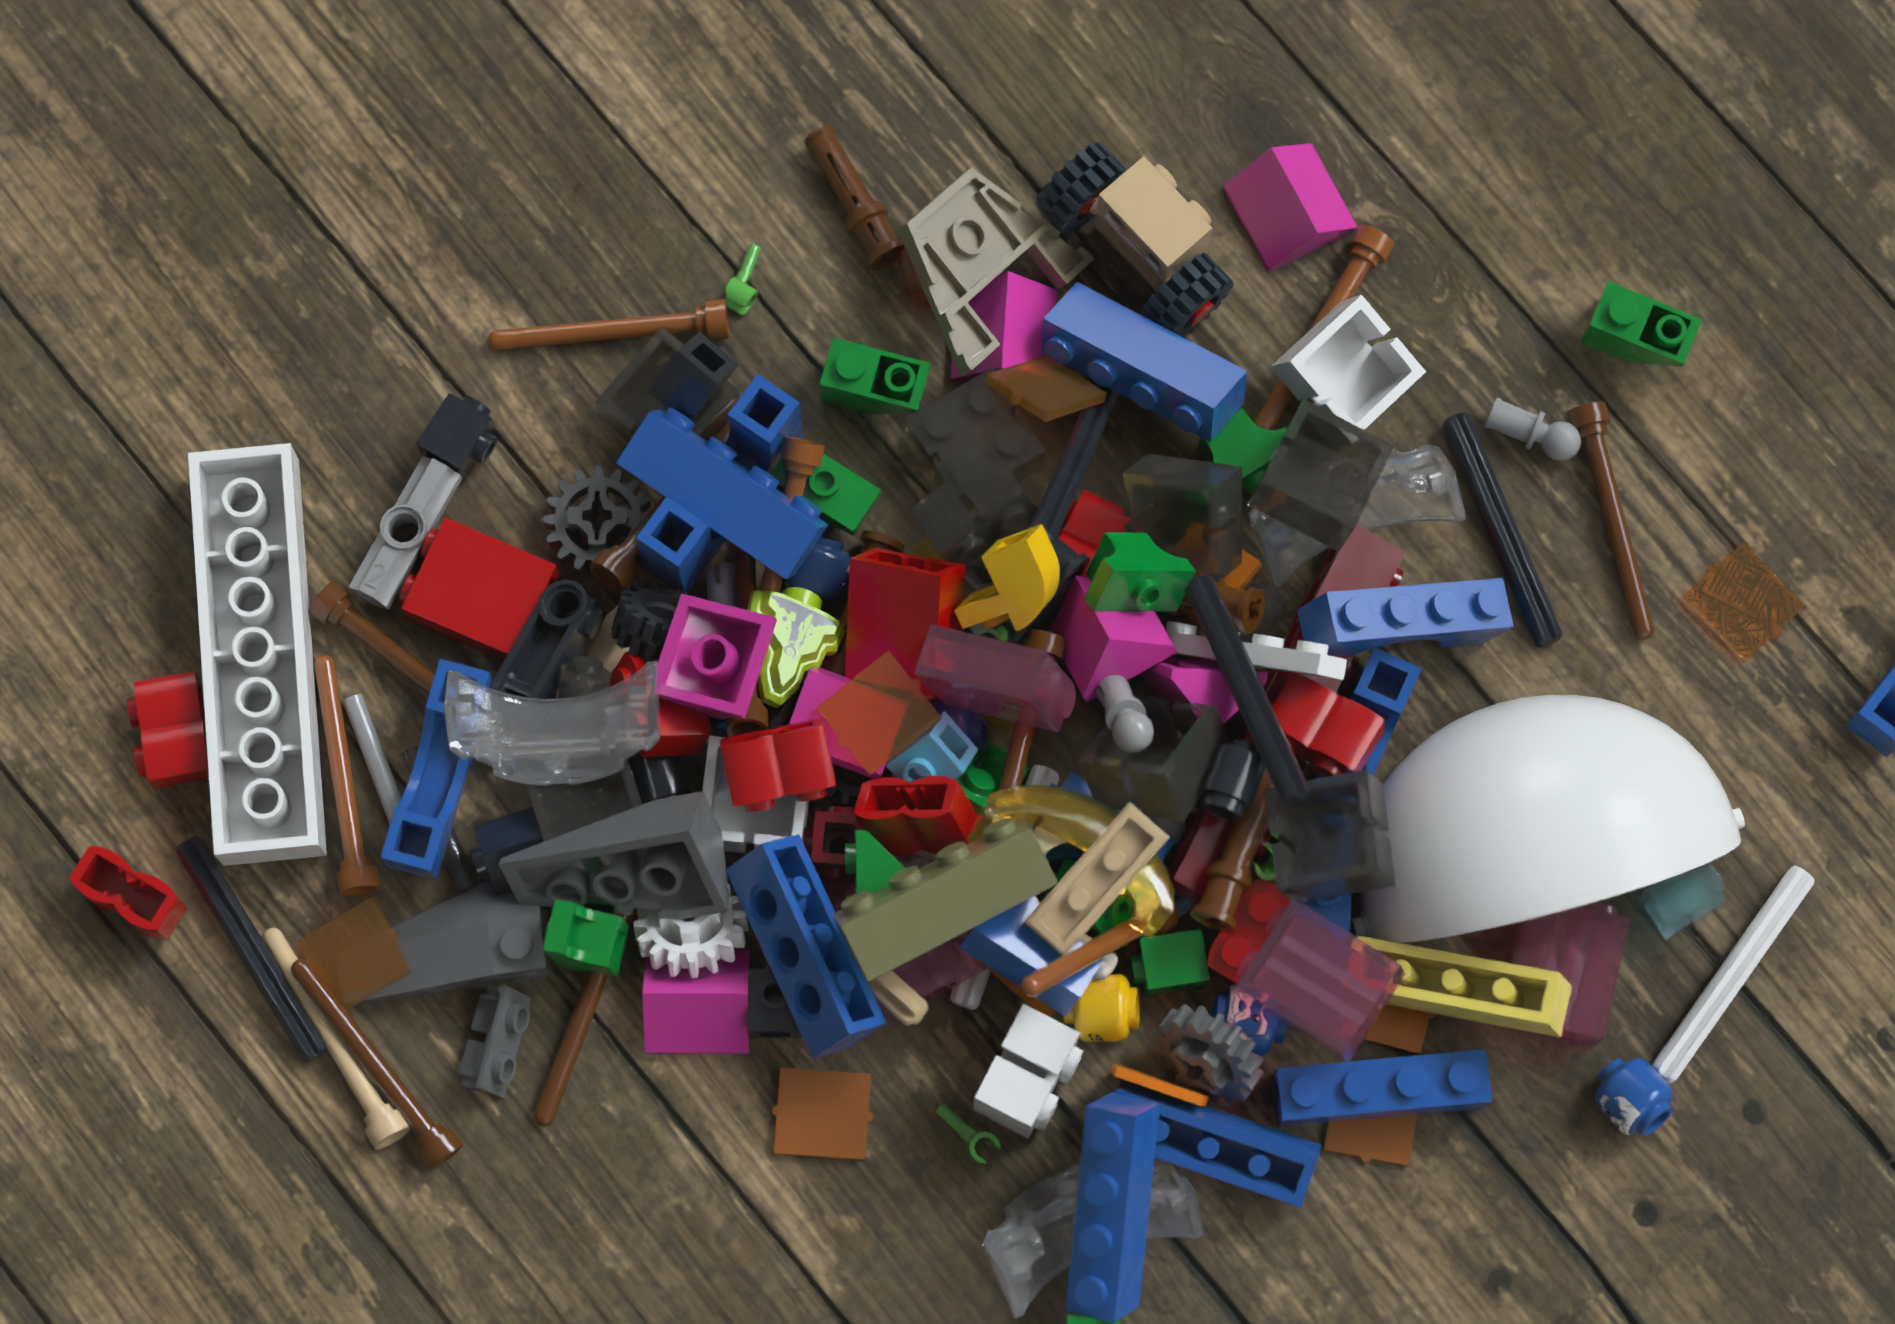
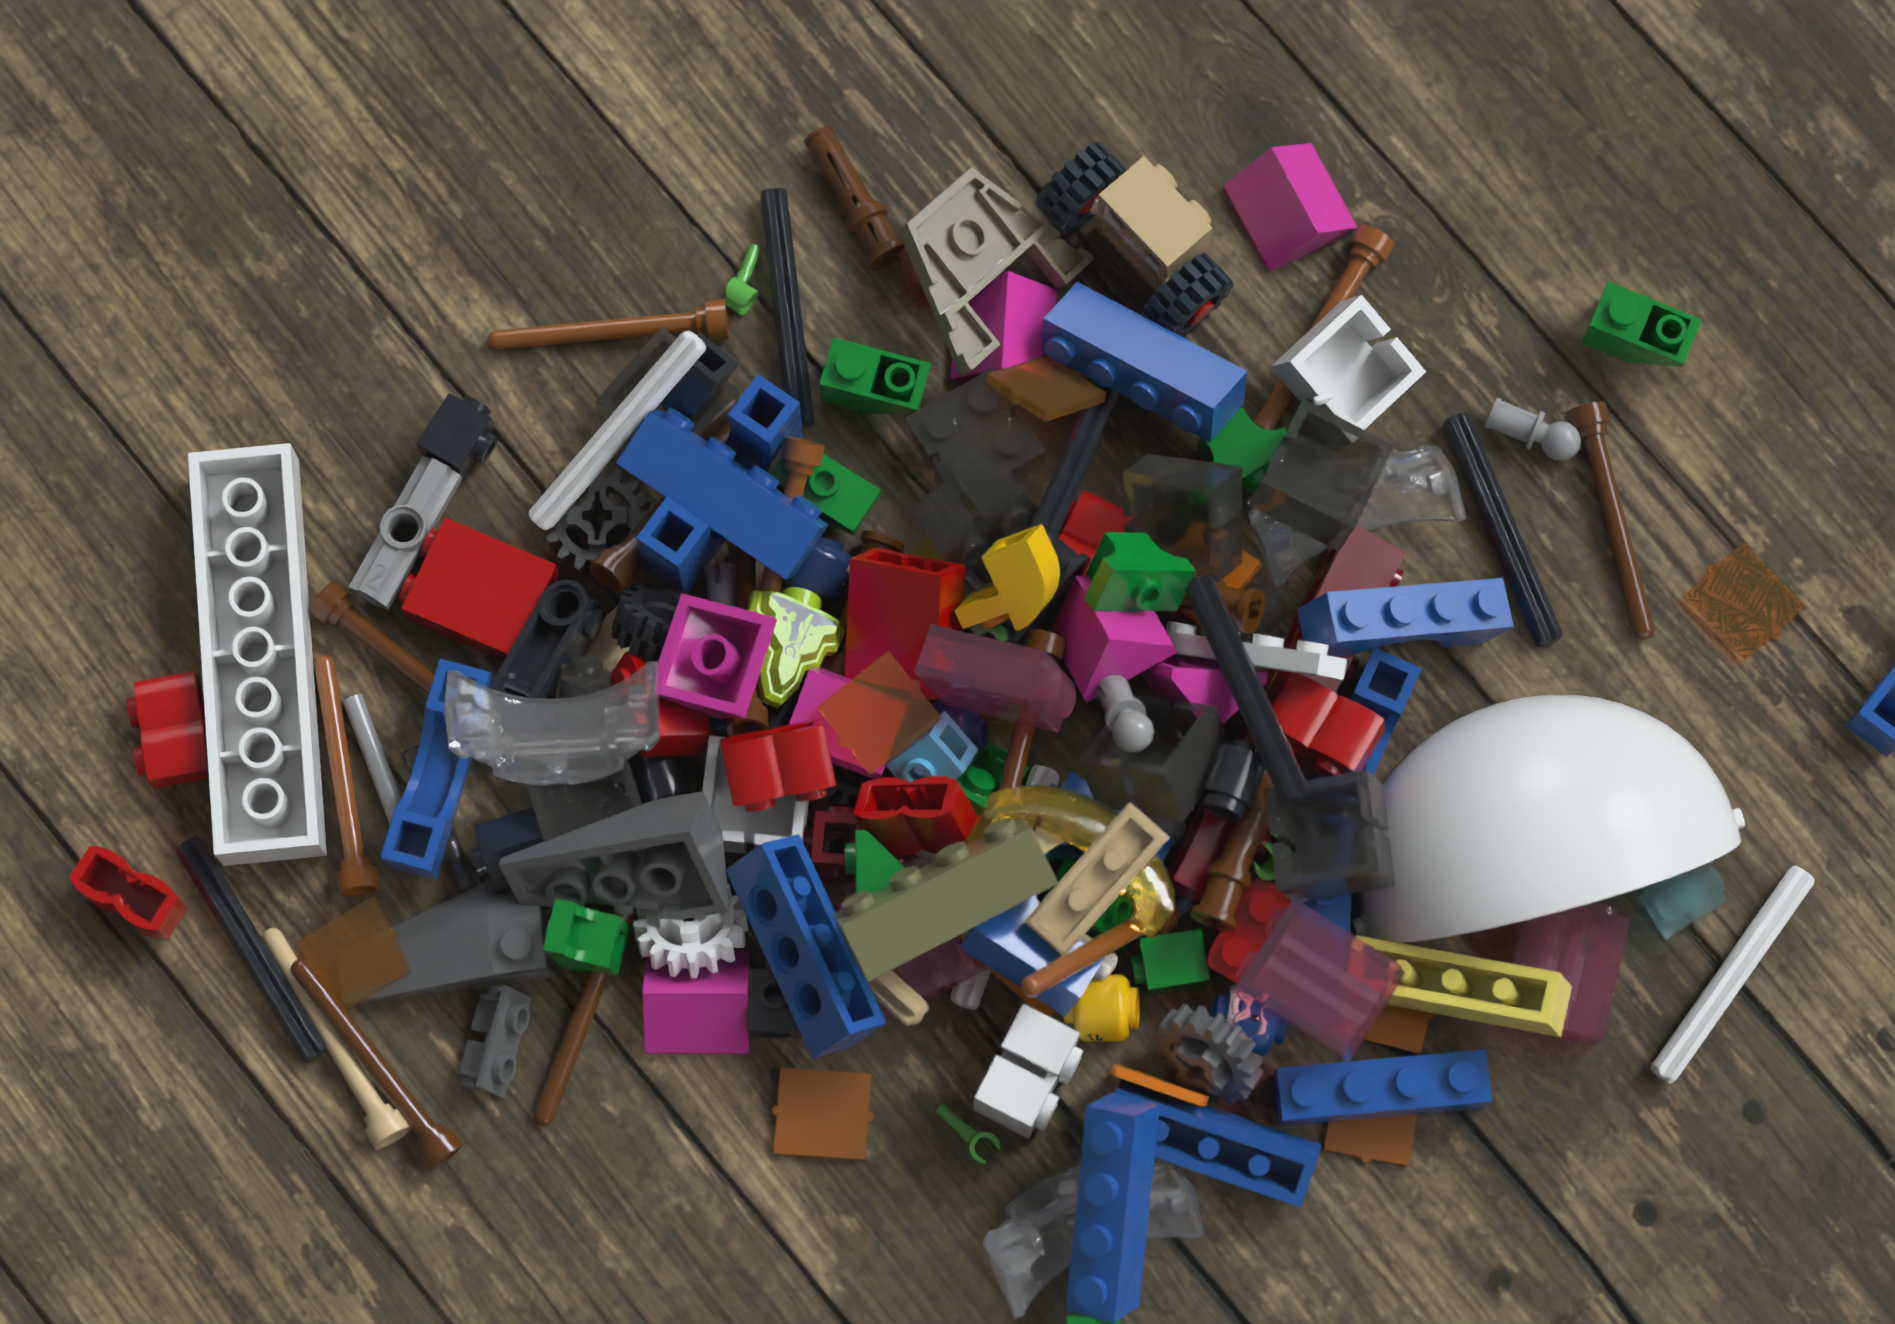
blue head [1595,1058,1673,1137] -> none
none -> white axle [529,330,706,530]
none -> black axle [760,188,814,428]

